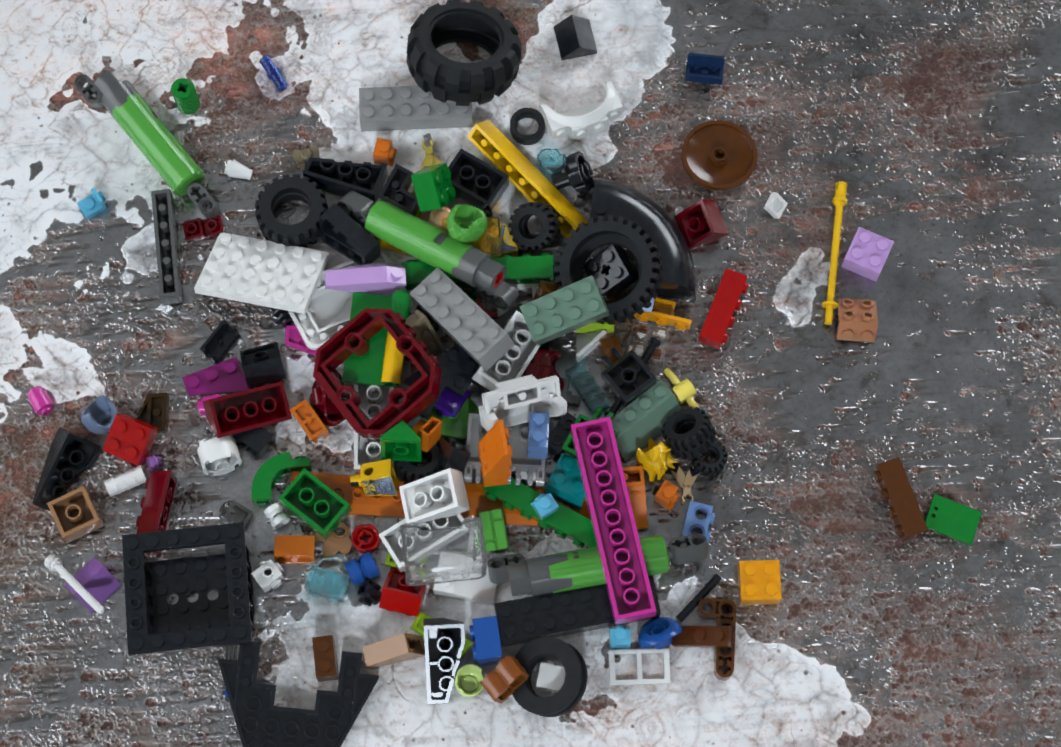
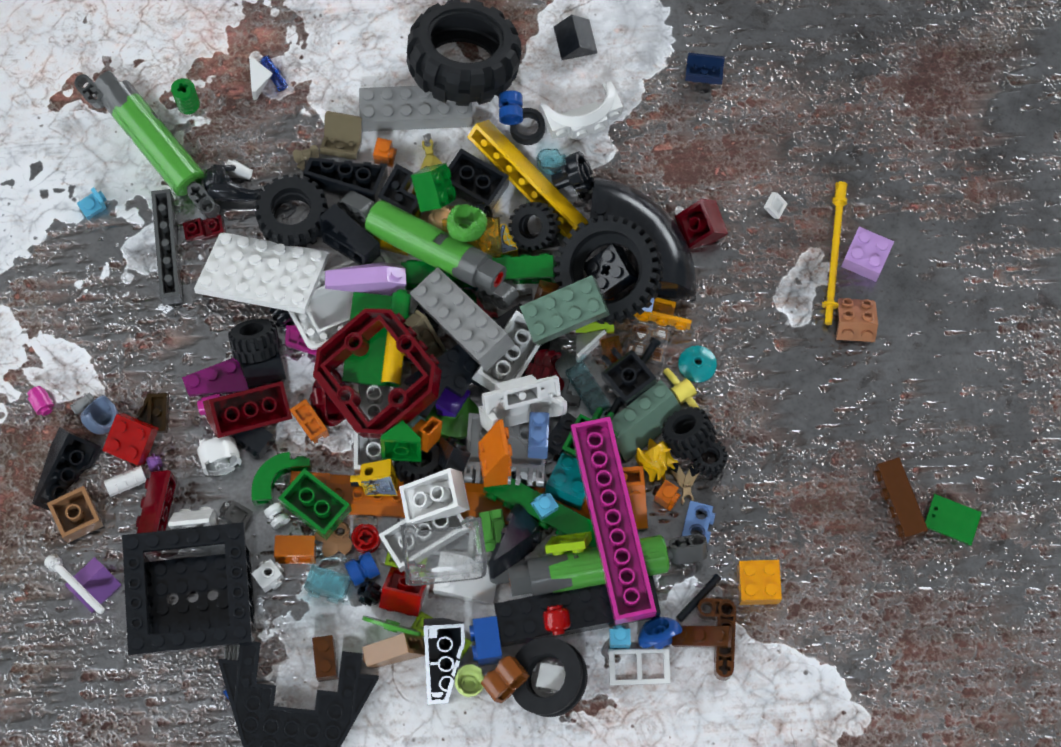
black hinge [200,319,241,365] -> none
reddish brown dish [681,120,757,191] -> none
red brick [698,268,749,350] -> none
none -> light grey pin [70,392,95,415]
none -> white slope [168,507,217,530]
none -> black hair [203,165,264,202]
none -> black tyre [228,319,281,363]
none -> white slope [249,58,273,100]
none -> dark tan bracket [320,111,362,160]
none -> bright green piece [362,615,422,636]
none -> black wedge [489,503,542,579]
none -> blue wheel [498,91,523,125]
none -> red head [543,605,571,635]
none -> lime plate [545,531,592,556]
none -> teal dish [678,346,717,383]

